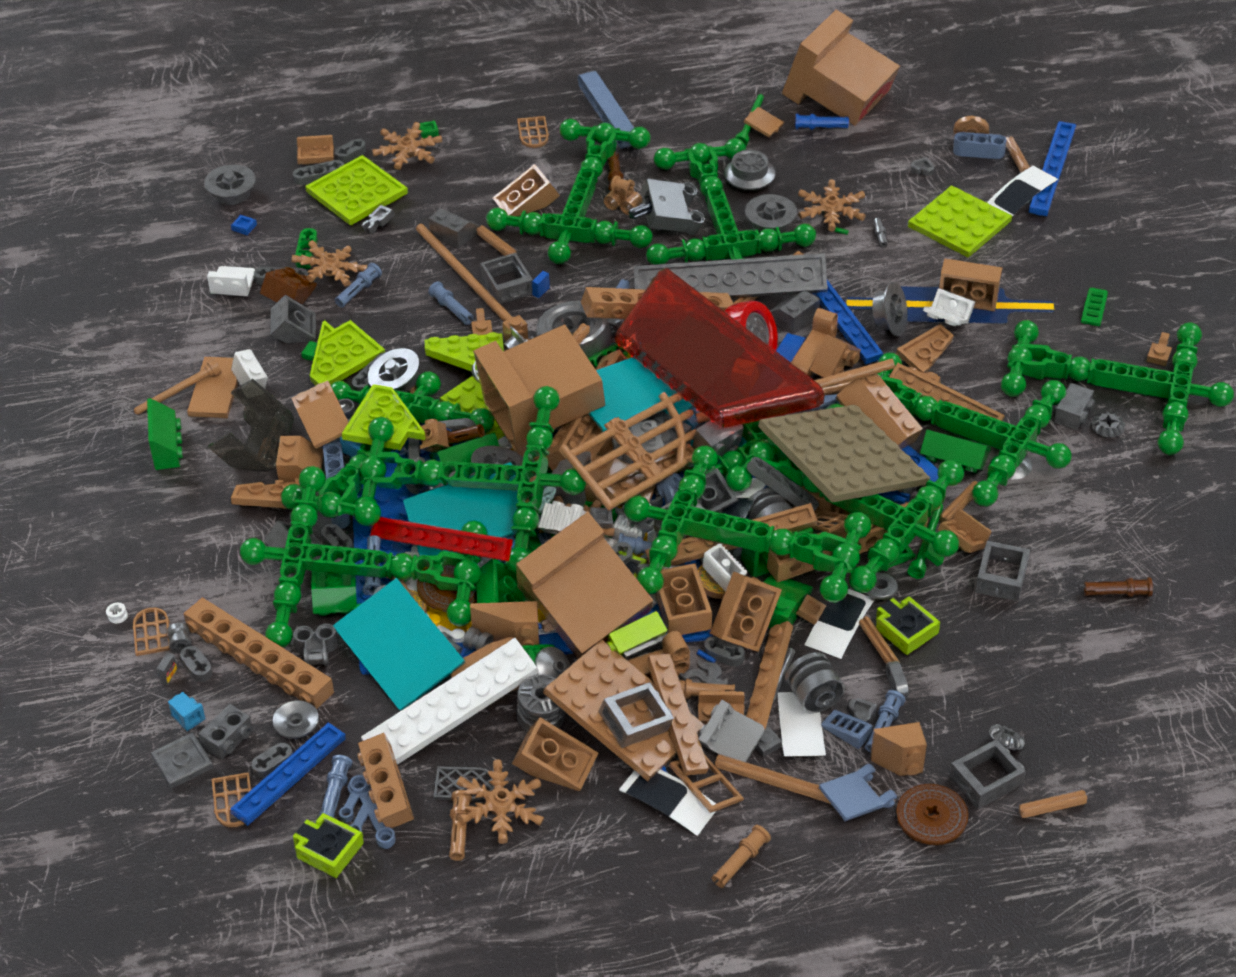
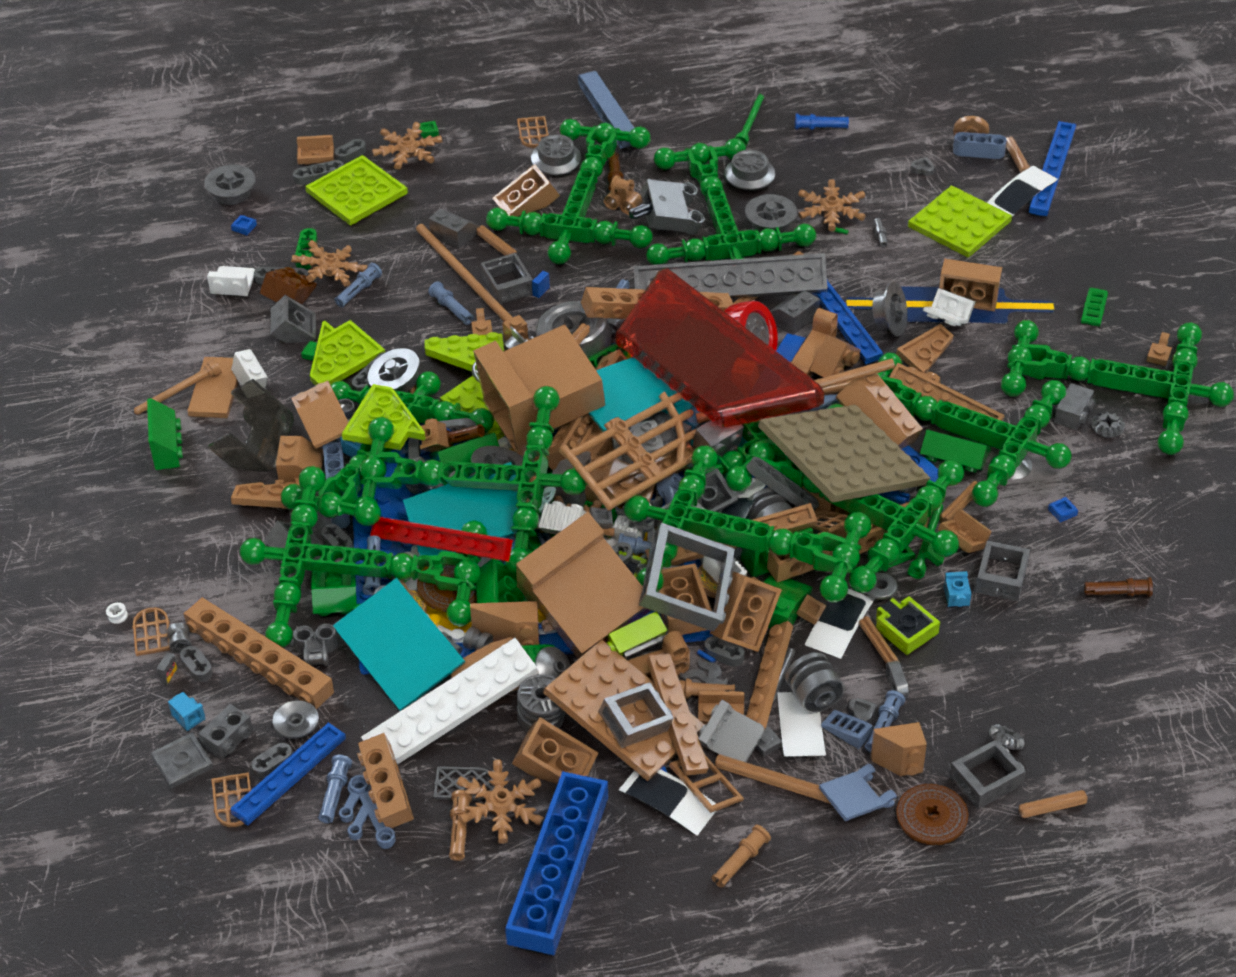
piece [293,813,364,878] -> none
flat silver plate [362,205,395,234] -> none
medium nougat piece [744,107,784,137] -> none
medium nougat piece [782,9,900,126] -> none
none -> blue brick [505,771,608,955]
none -> flat silver wheel [531,134,581,175]
none -> dark grey window [639,523,736,632]
none -> dark azure brick [944,571,971,607]
none -> blue tile [1048,497,1078,523]

